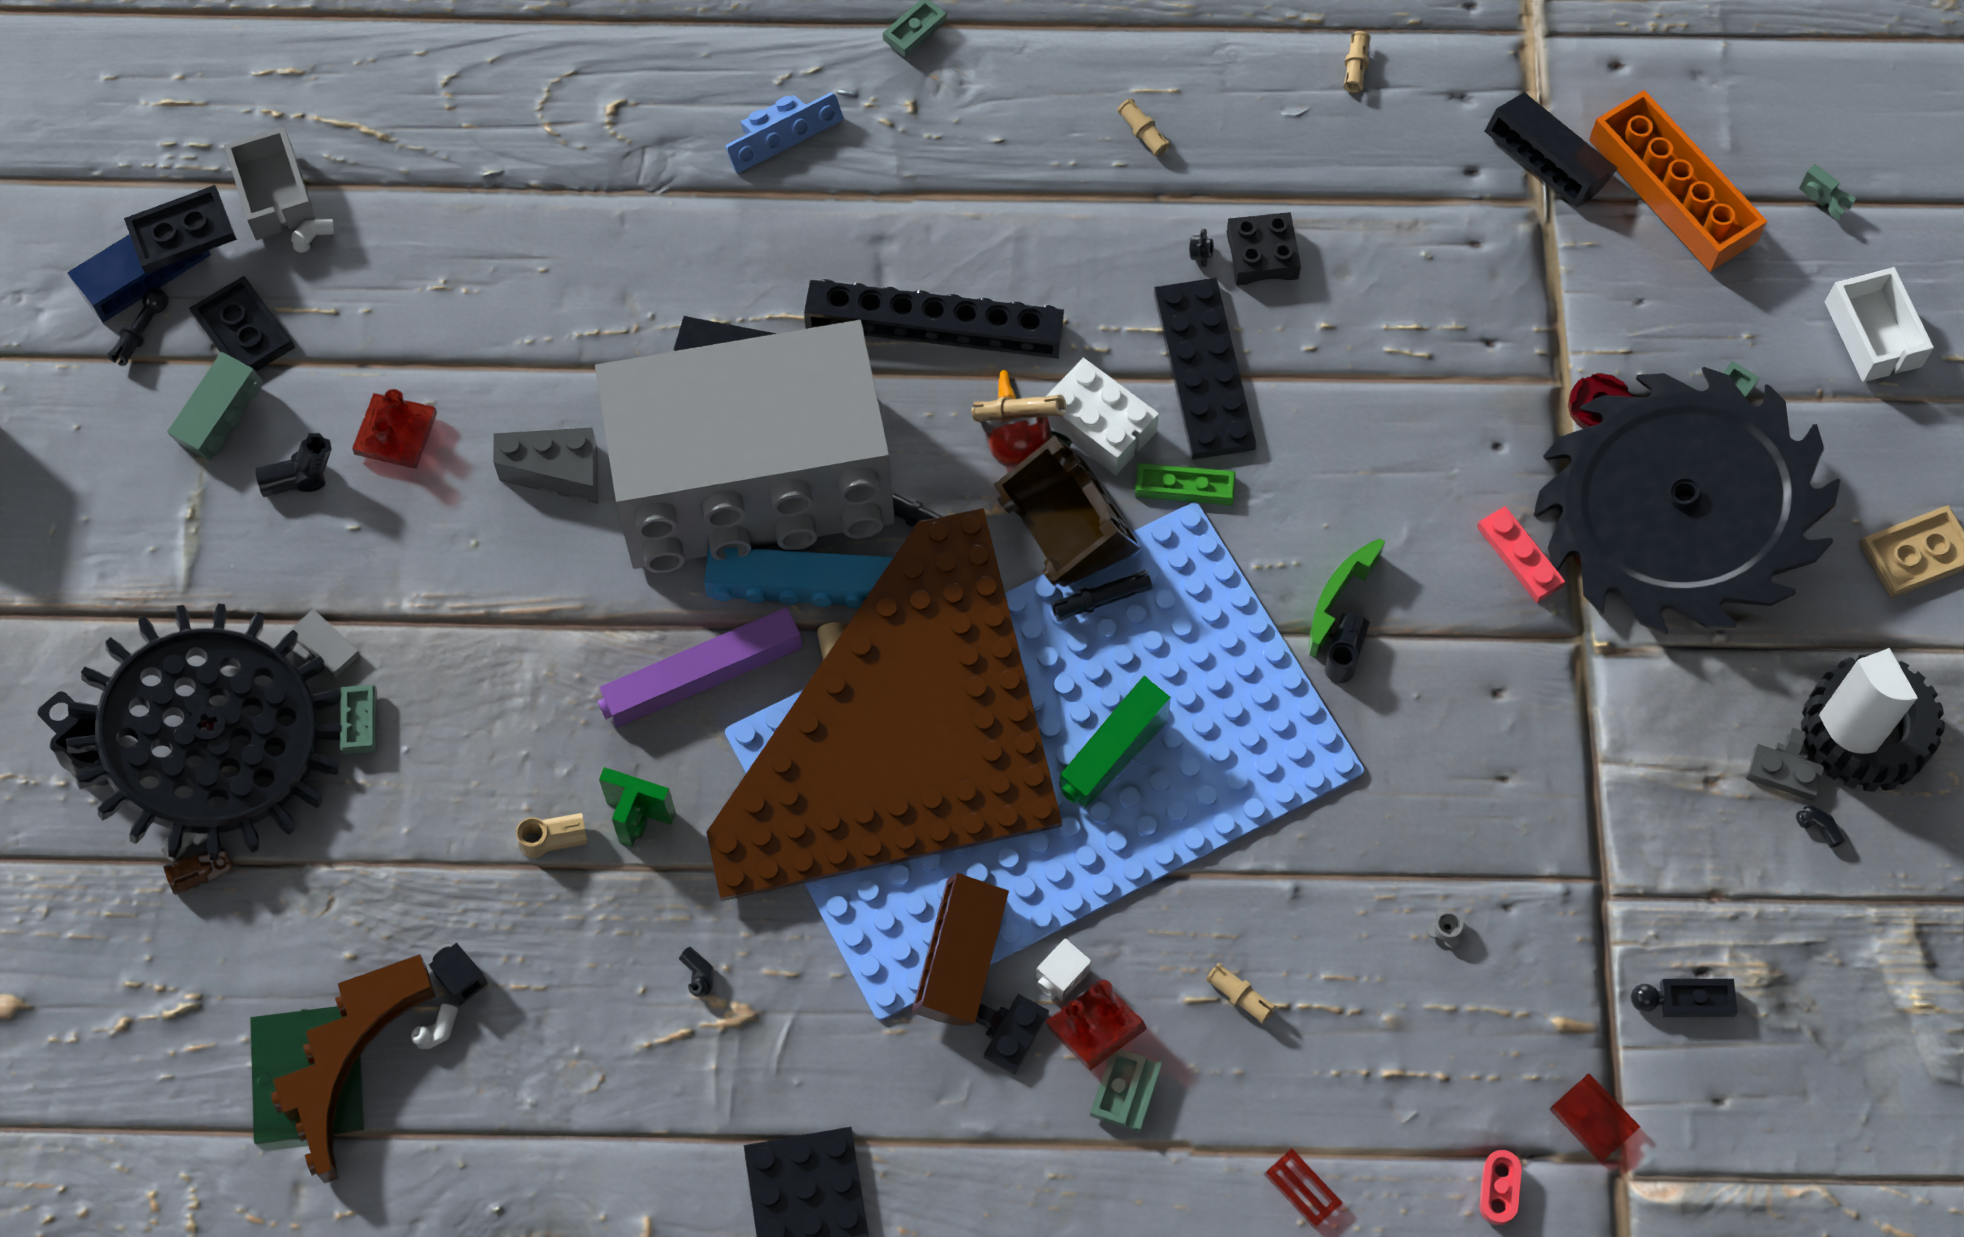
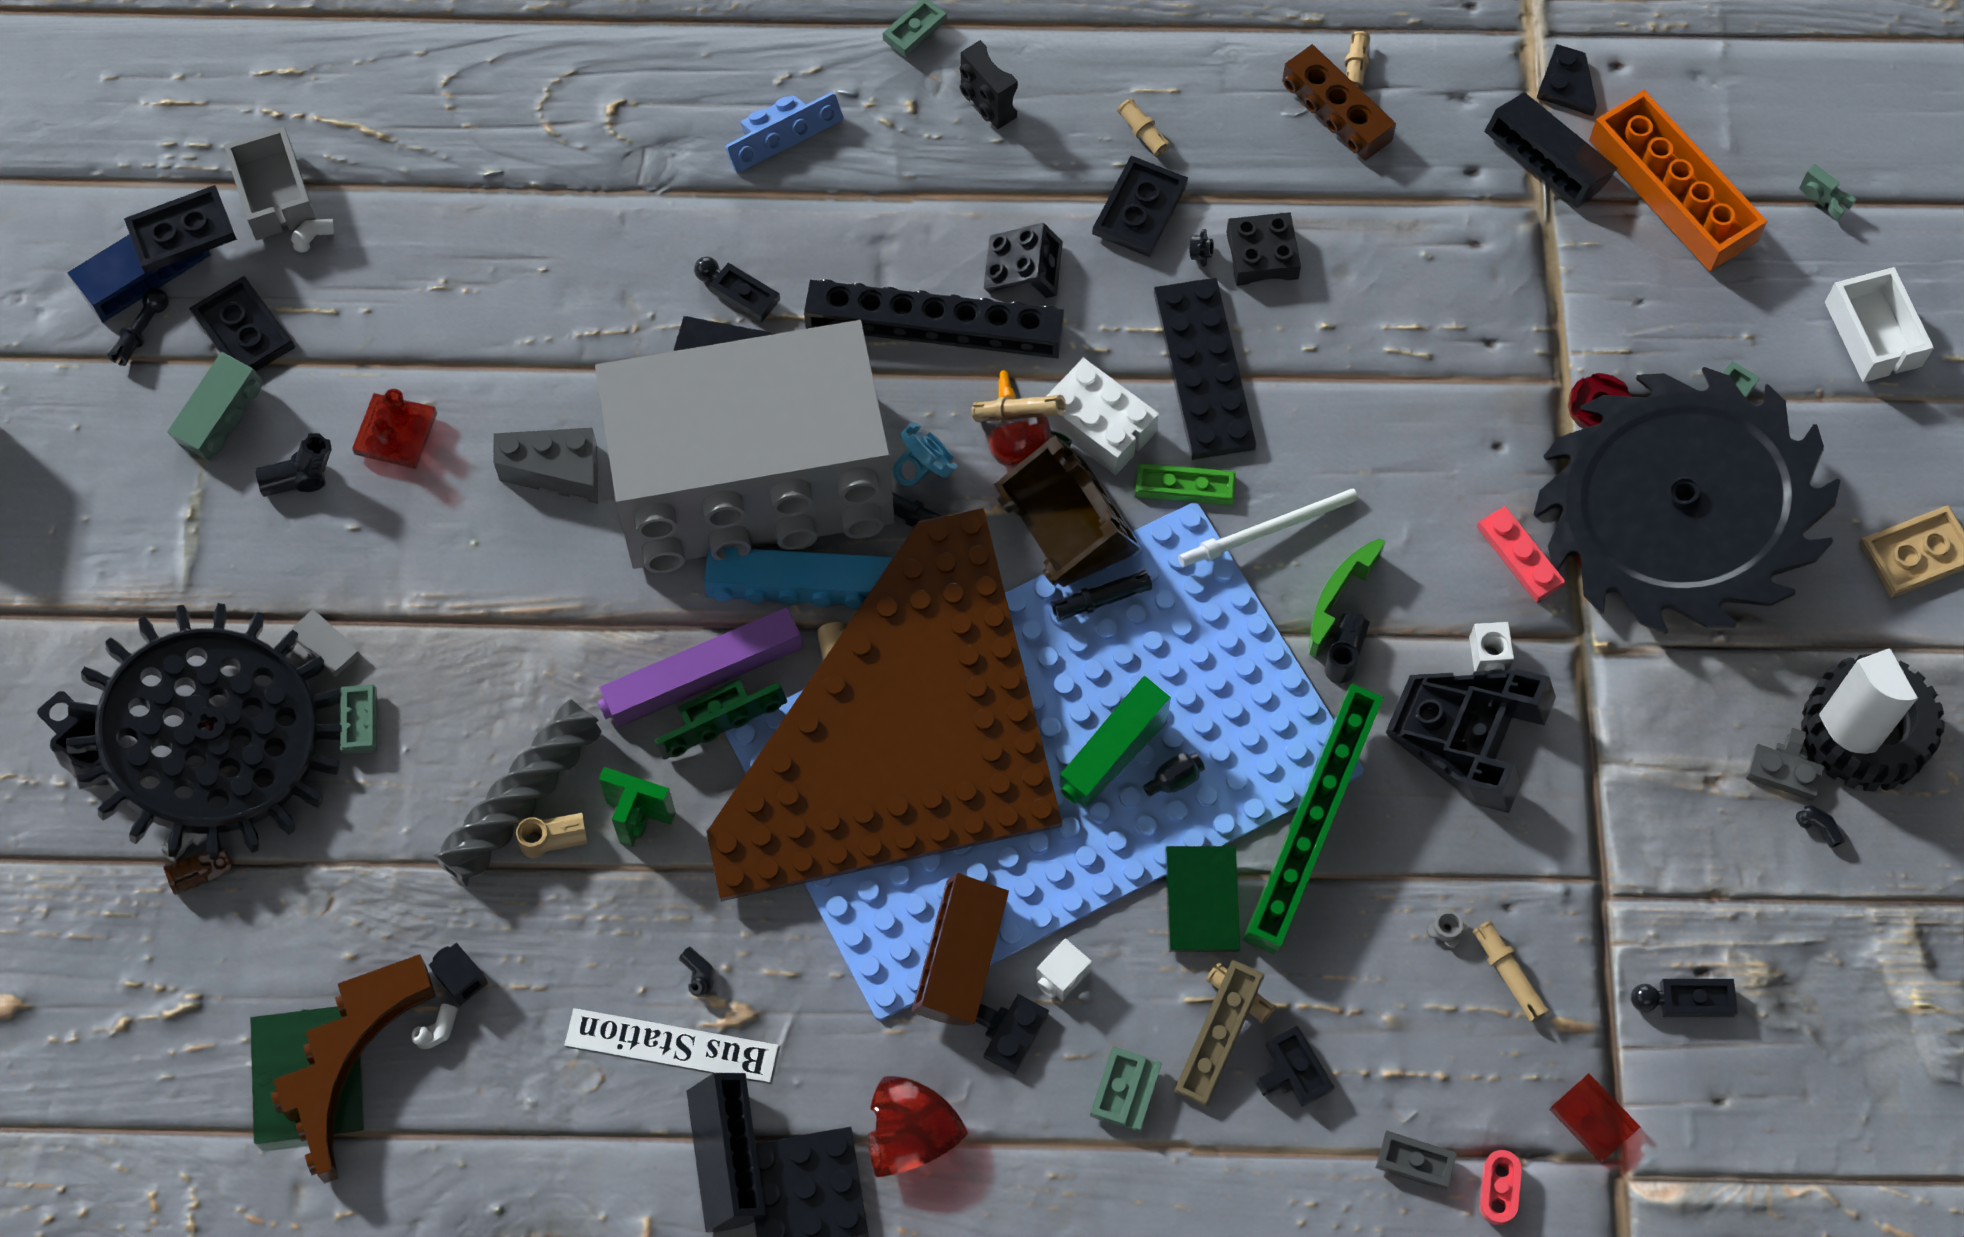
clear red plate [1046,979,1147,1071] -> none
clear red tile [1264,1148,1343,1229] -> none
none -> dark grey piece [434,699,602,887]
none -> white sticker [564,1008,778,1083]
none -> dark green bracket [654,679,788,759]
none -> black brick [686,1073,766,1233]
none -> black plate [694,256,780,322]
none -> clear red brick [868,1076,968,1177]
none -> medium azure tile [893,422,958,486]
none -> black brick [959,40,1018,129]
none -> black bracket [983,223,1063,298]
none -> black plate [1092,155,1188,257]
none -> black plant [1143,752,1205,797]
none -> dark green tile [1165,846,1240,952]
none -> dark tan tile [1174,959,1265,1106]
none -> white bar [1178,489,1358,567]
none -> green brick [1242,683,1384,955]
none -> black hinge [1256,1026,1335,1107]
none -> reddish brown brick [1282,44,1396,161]
none -> dark grey plate [1375,1130,1457,1190]
none -> black wedge [1386,669,1556,813]
none -> white brick [1469,622,1514,674]
none -> tan pin [1472,920,1549,1023]
none -> black wing [1537,44,1597,116]

